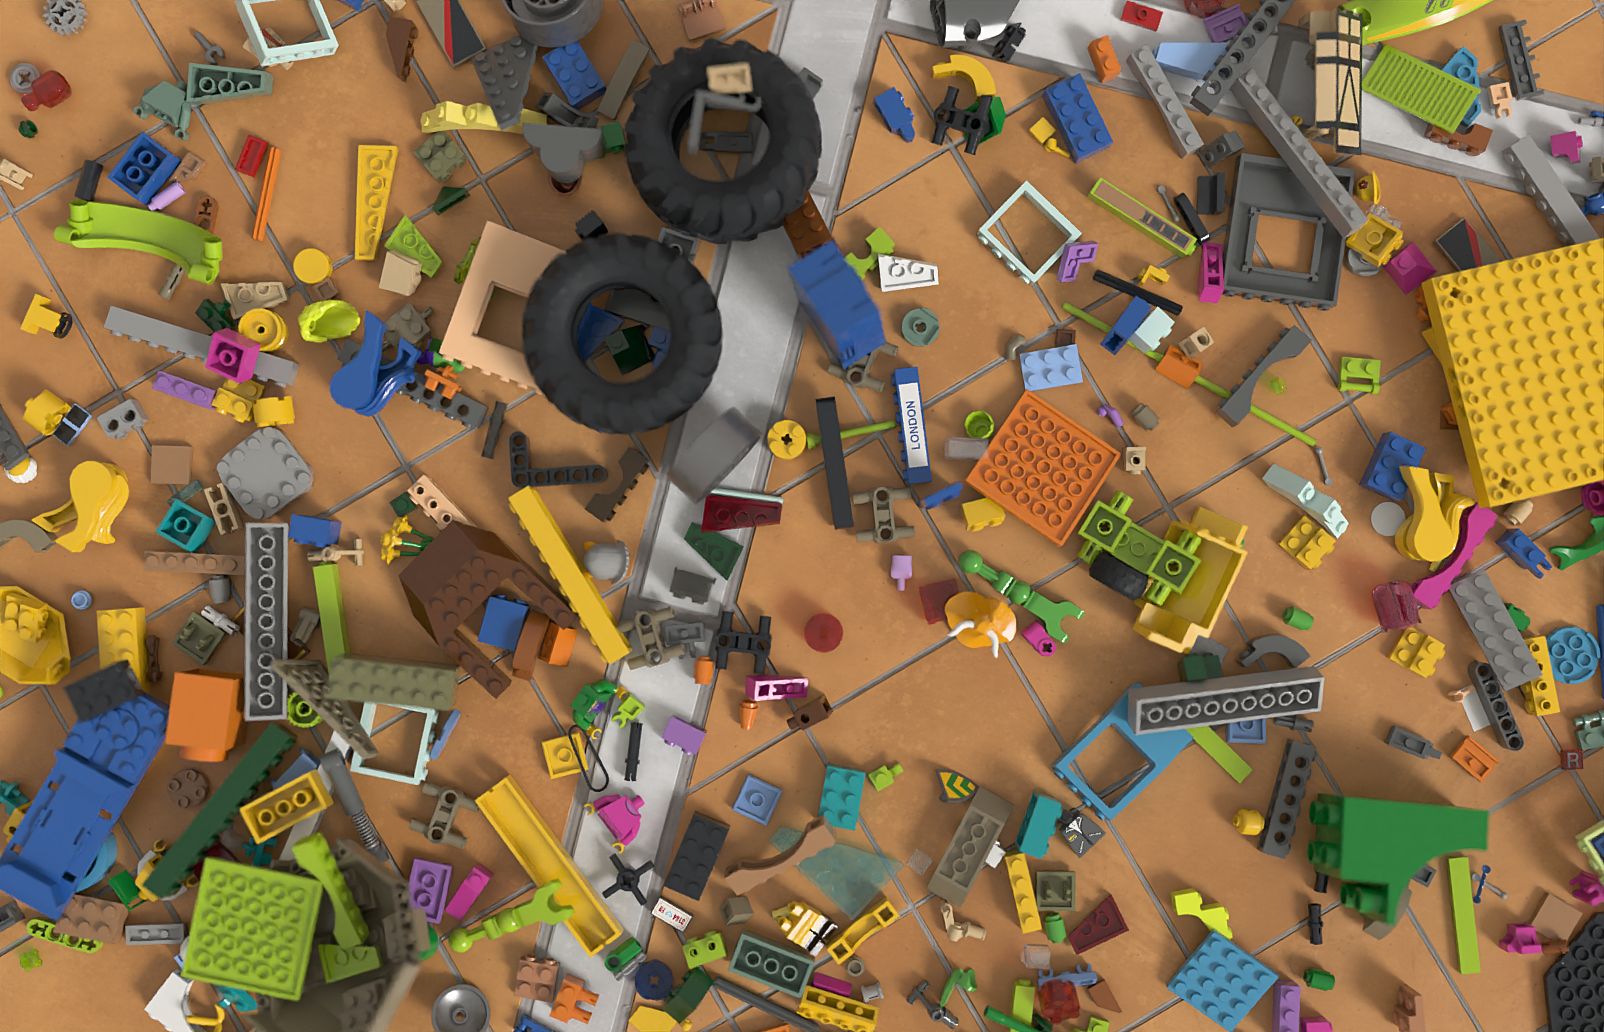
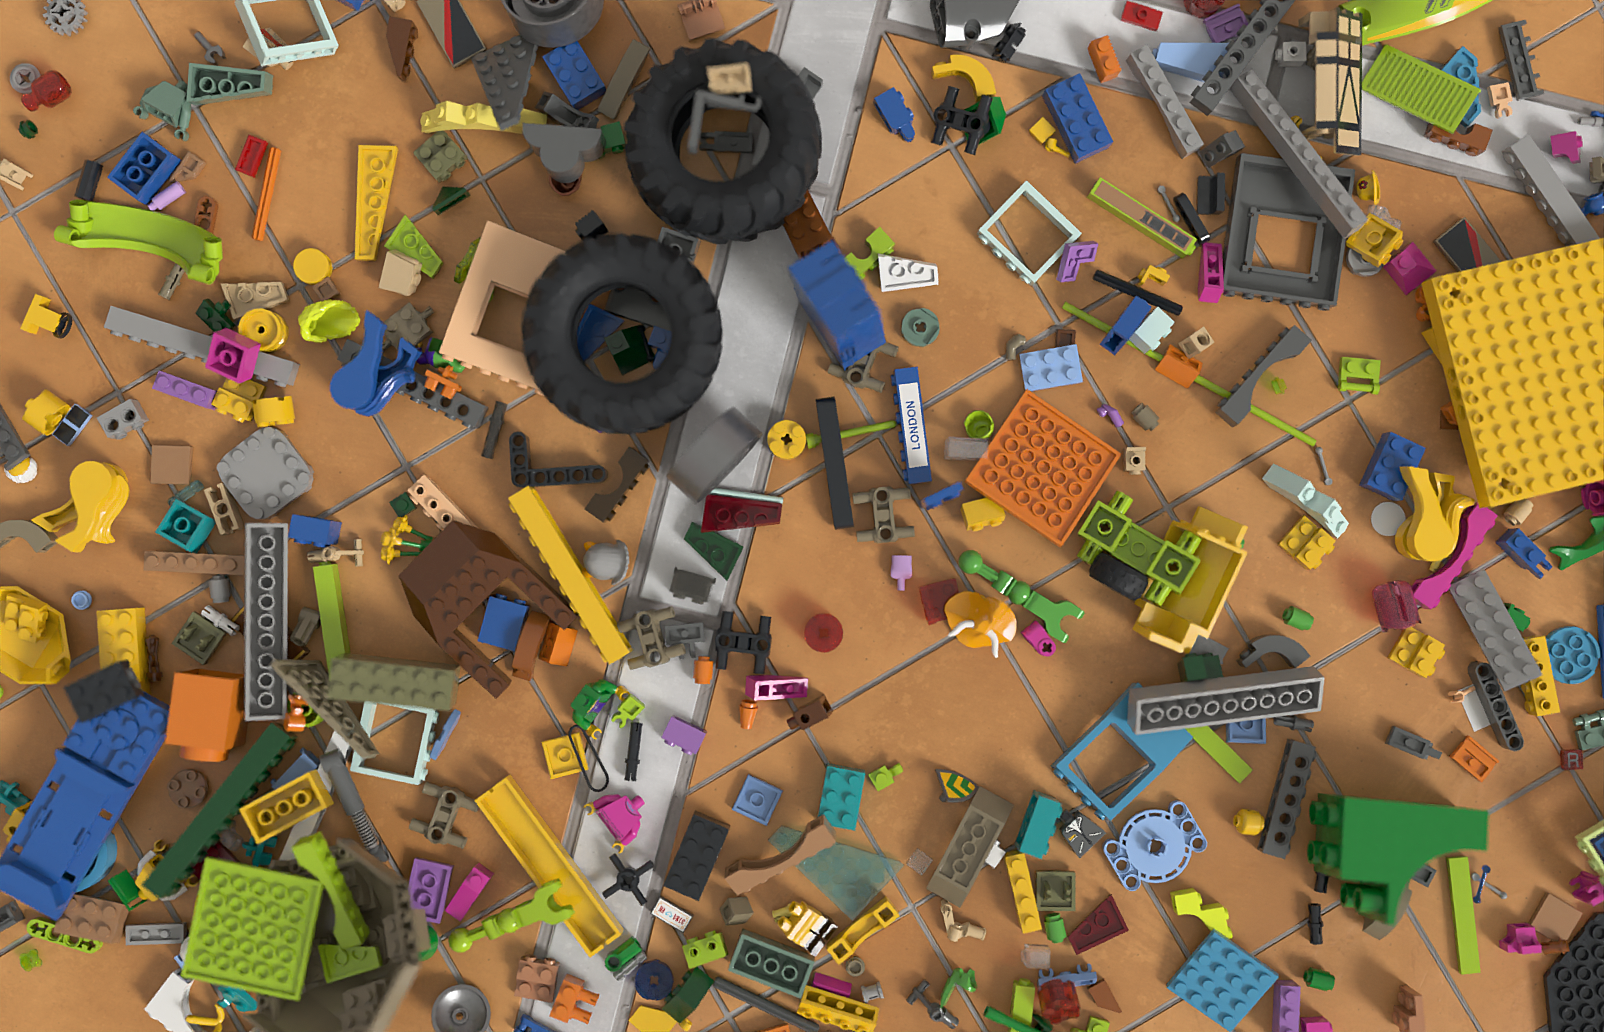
none -> orange leg [284,694,309,732]
none -> light blue piece [1102,800,1207,891]
none -> white brick [1275,42,1306,67]

